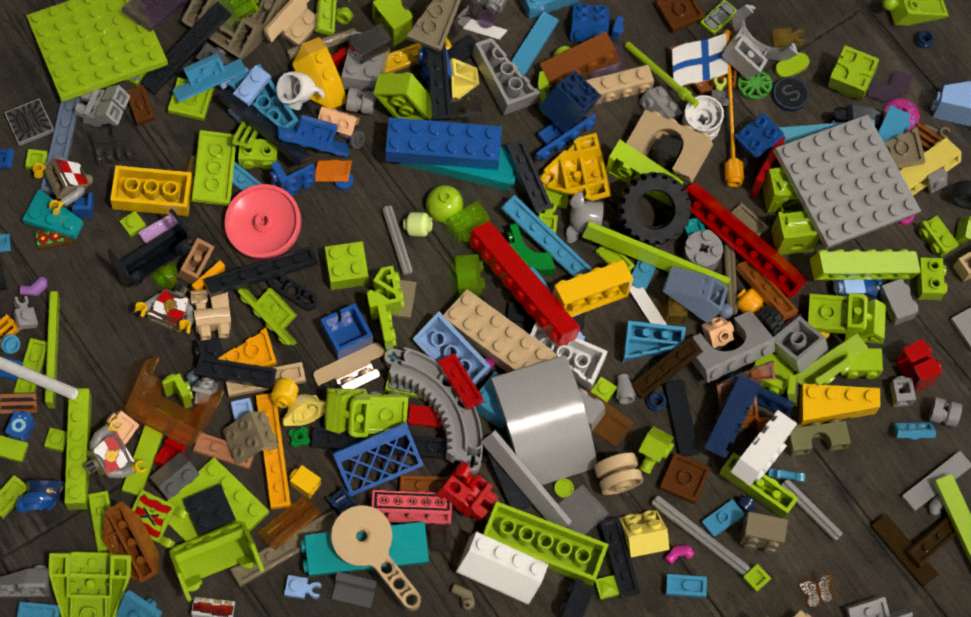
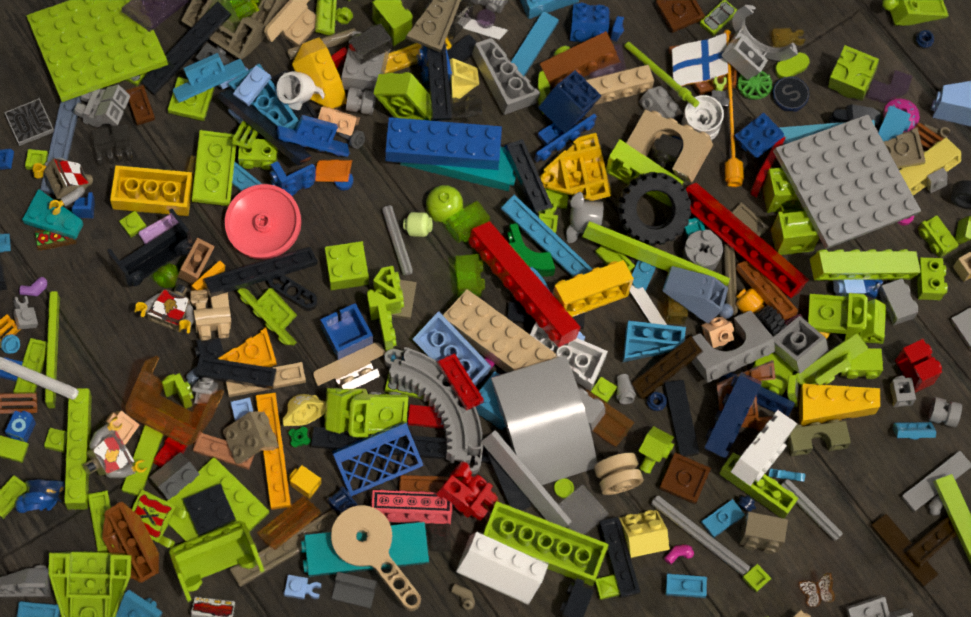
yellow head [271,378,299,408] -> none

